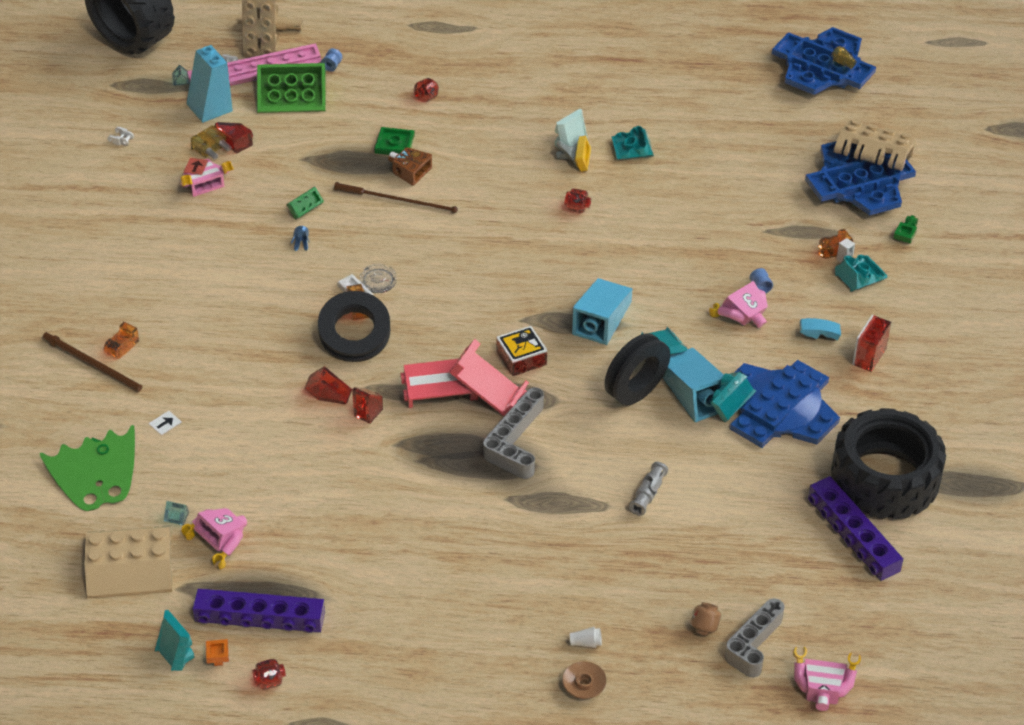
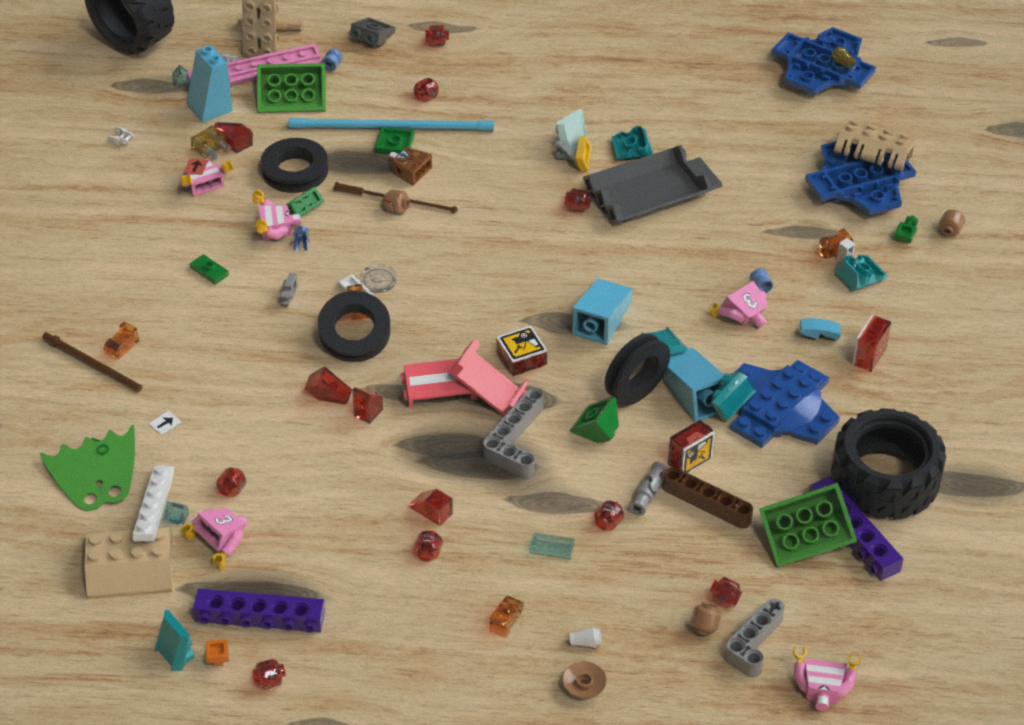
none -> white plate [132,465,174,541]
none -> green plate [190,254,229,285]
none -> clear red head [216,467,246,497]
none -> torso [252,190,301,241]
none -> black tyre [261,138,328,193]
none -> light grey plate [280,273,298,306]
none -> medium azure piece [288,118,494,131]
none -> dark grey plate [350,17,396,46]
none -> medium nougat head [383,190,410,214]
none -> clear red slope [409,489,453,526]
none -> clear red head [413,530,443,562]
none -> clear red head [425,25,449,47]
none -> clear orange leg [489,596,524,638]
none -> clear light blue tile [530,533,575,560]
none -> green slope [570,396,619,443]
none -> dark grey panel [583,145,723,224]
none -> clear red head [594,500,624,531]
none -> reddish brown beam [663,467,753,528]
none -> piece [667,419,715,473]
none -> clear red head [710,577,743,608]
none -> bright green slope [759,483,857,567]
none -> medium nougat head [939,210,965,236]

